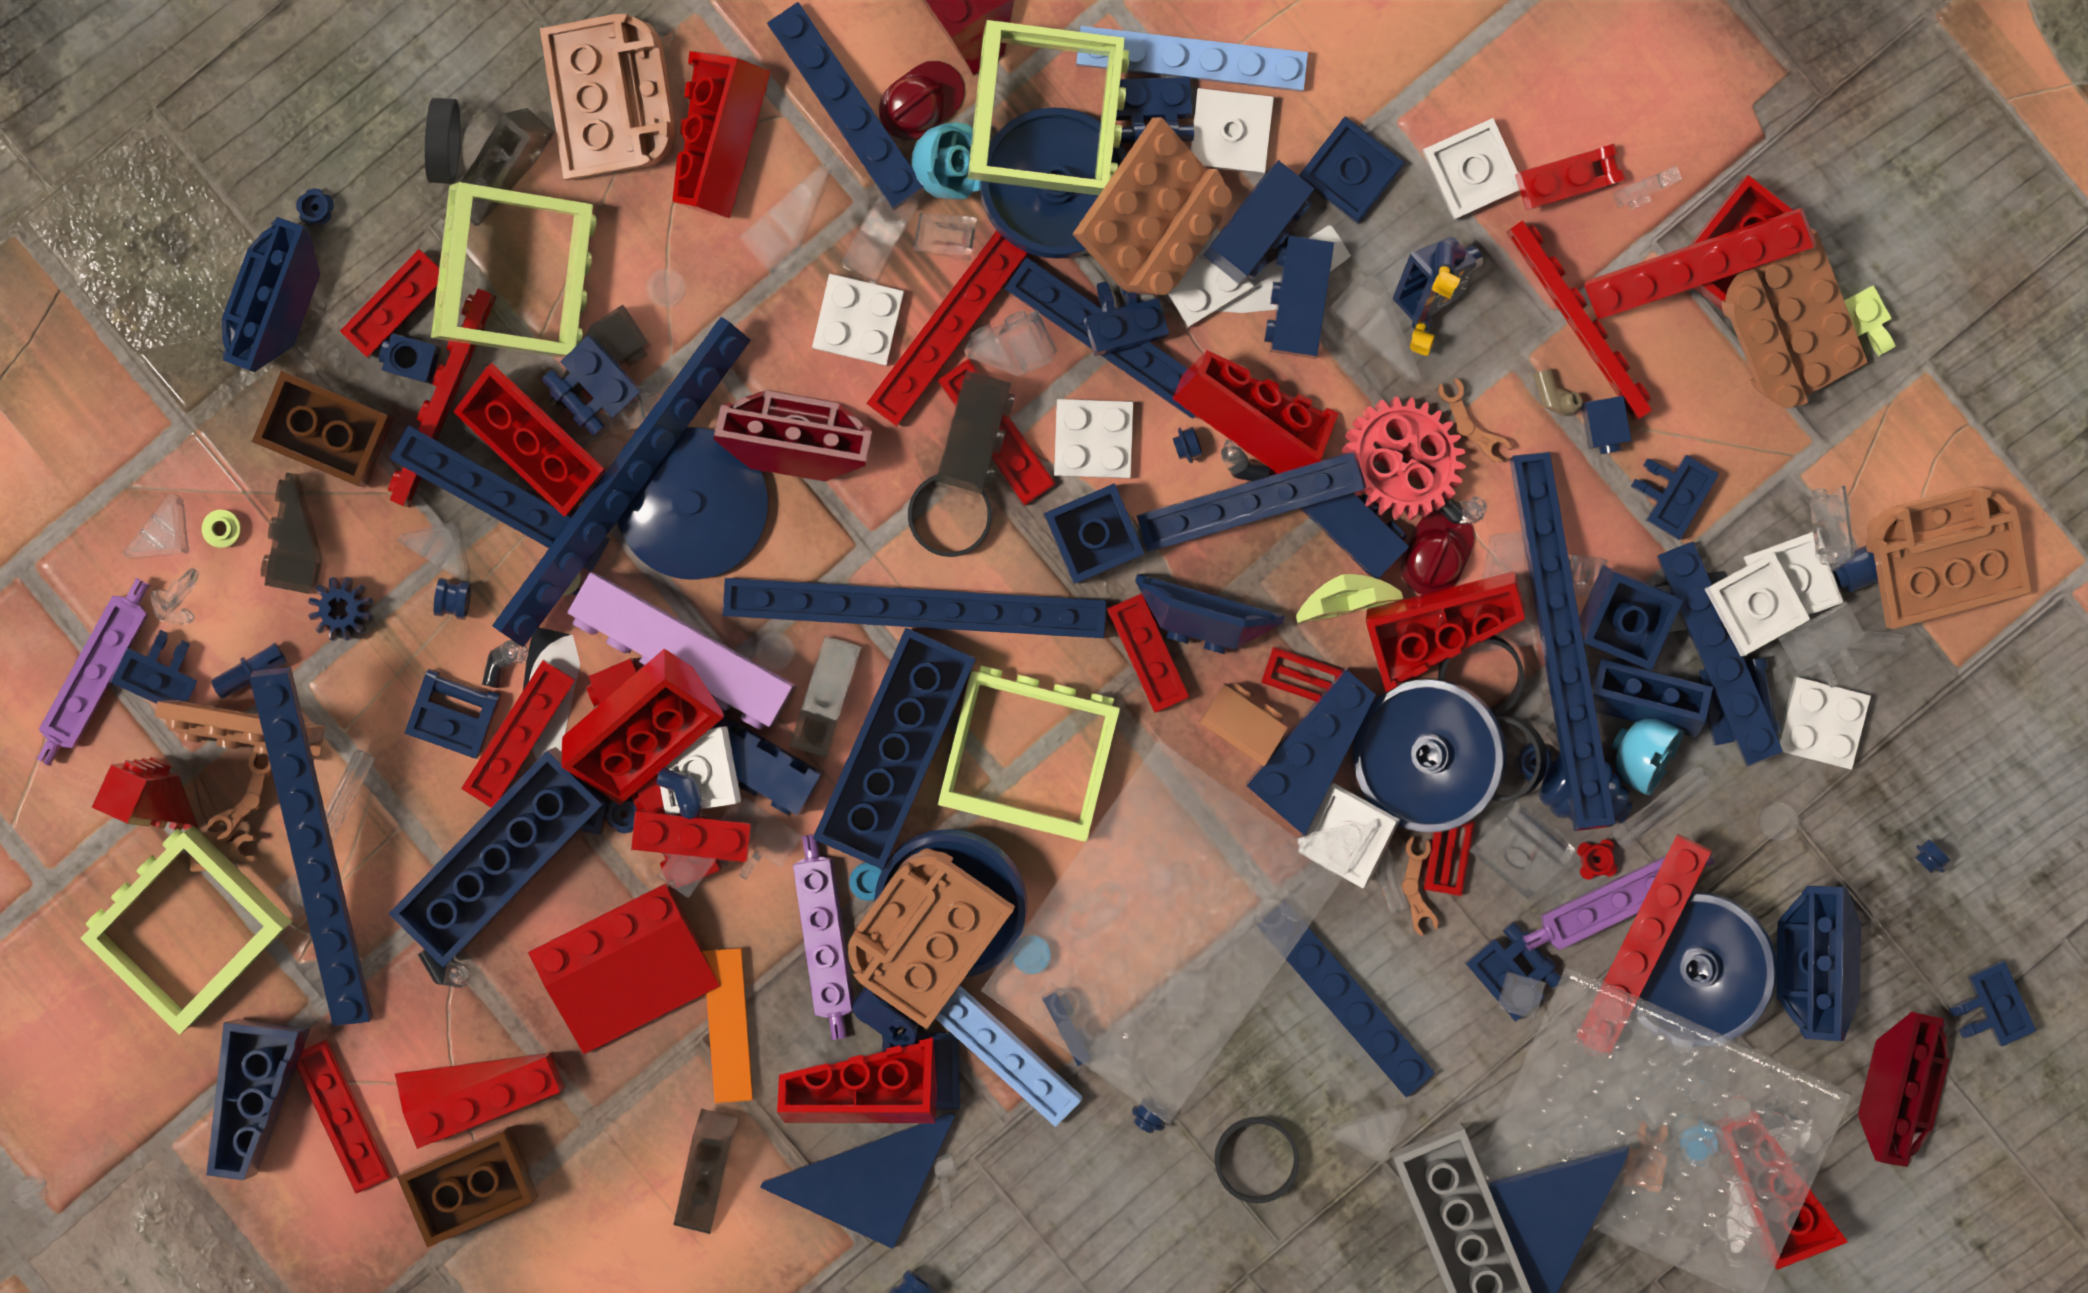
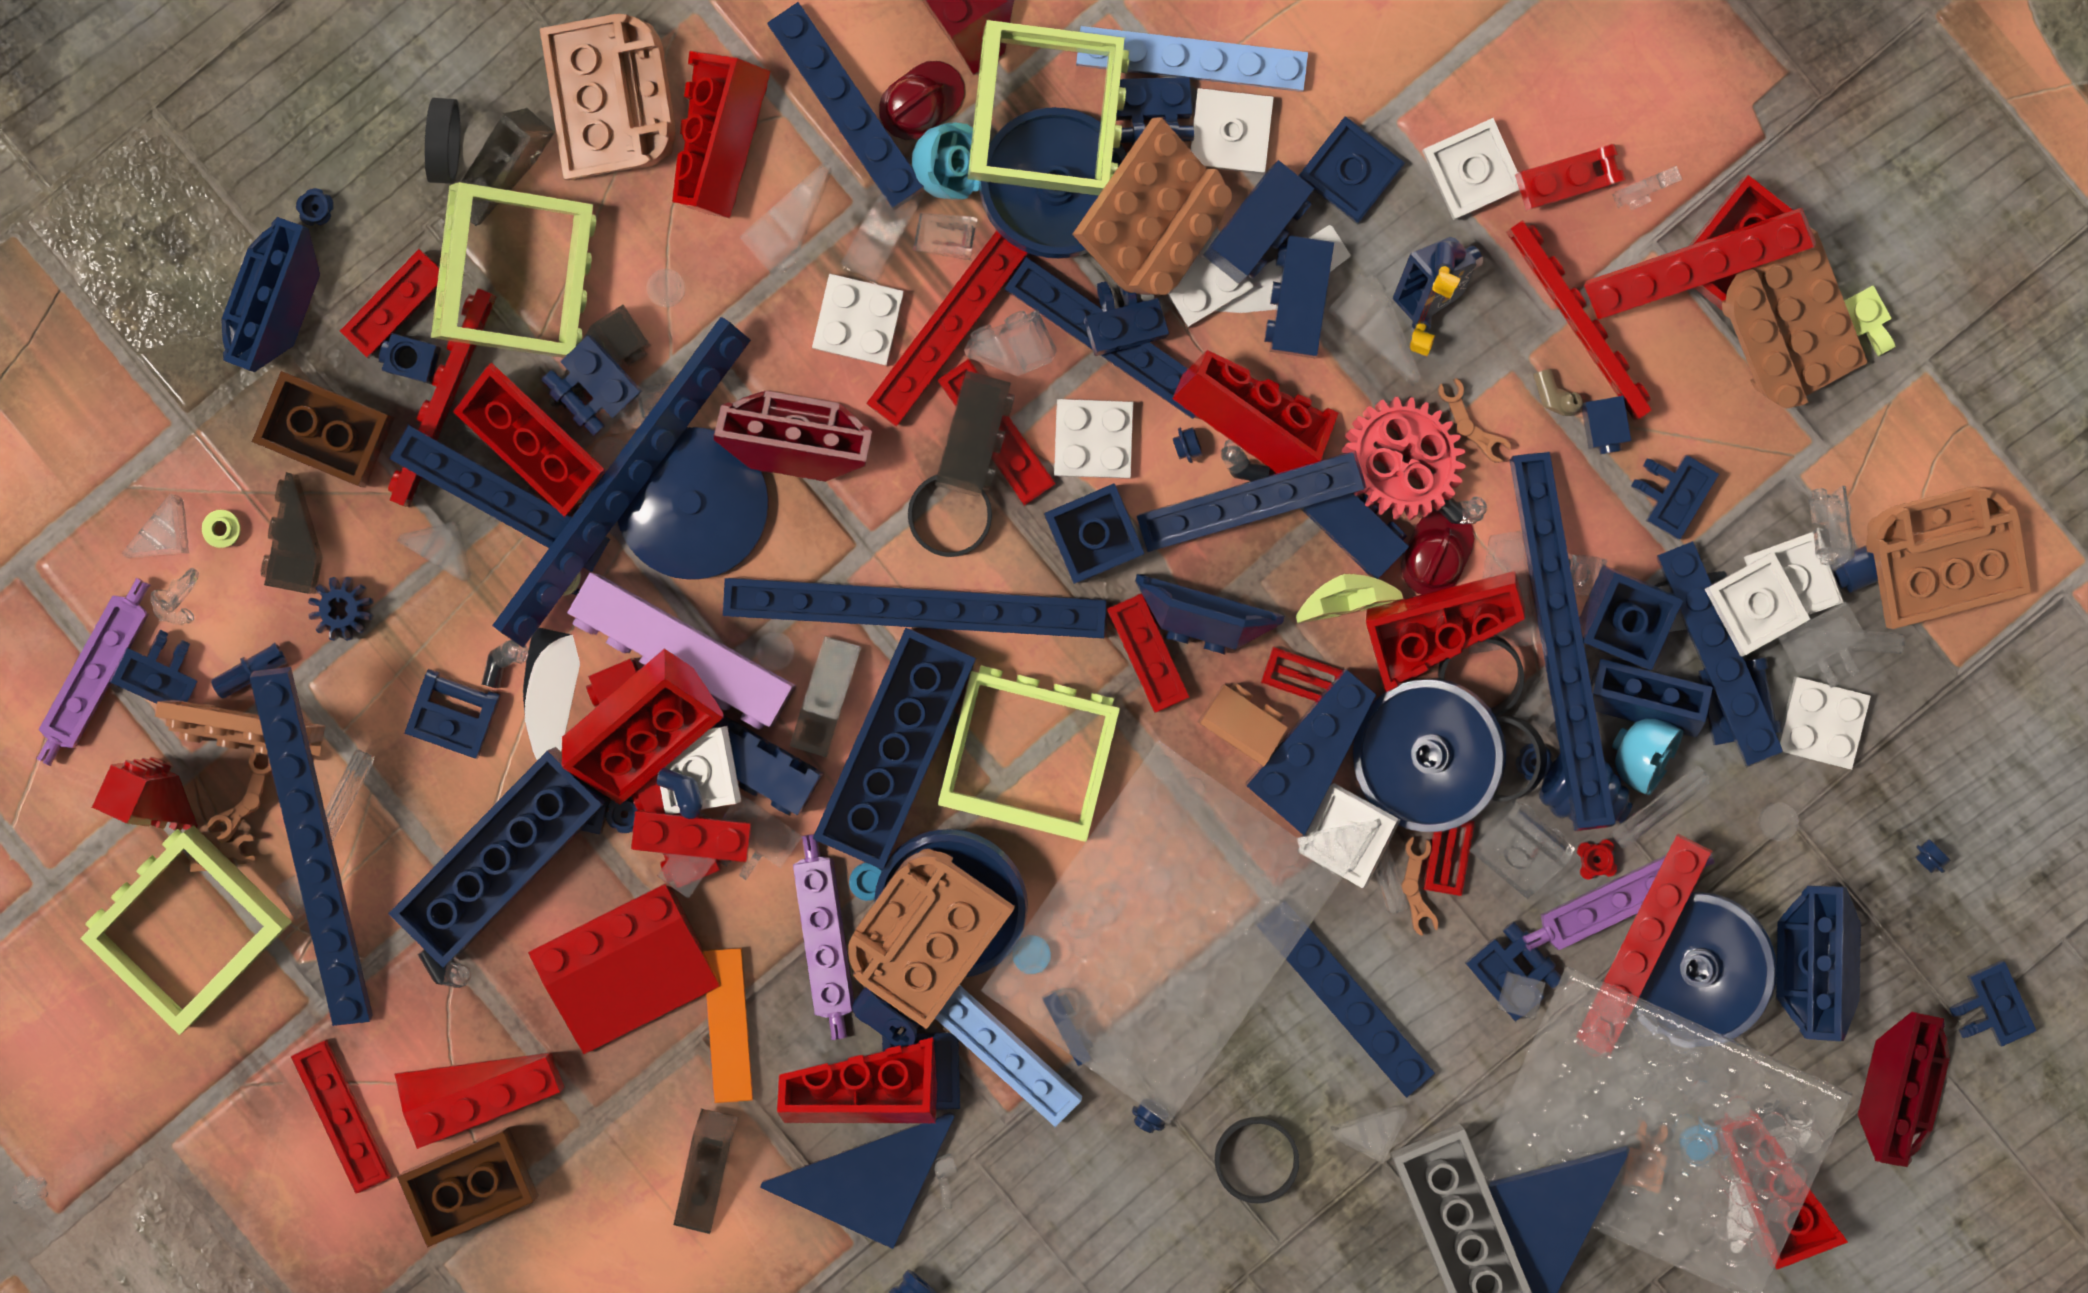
dark blue wedge [206,1019,311,1180] -> none
dark blue wheel [433,578,471,620] -> none
red plate [461,659,576,808] -> none

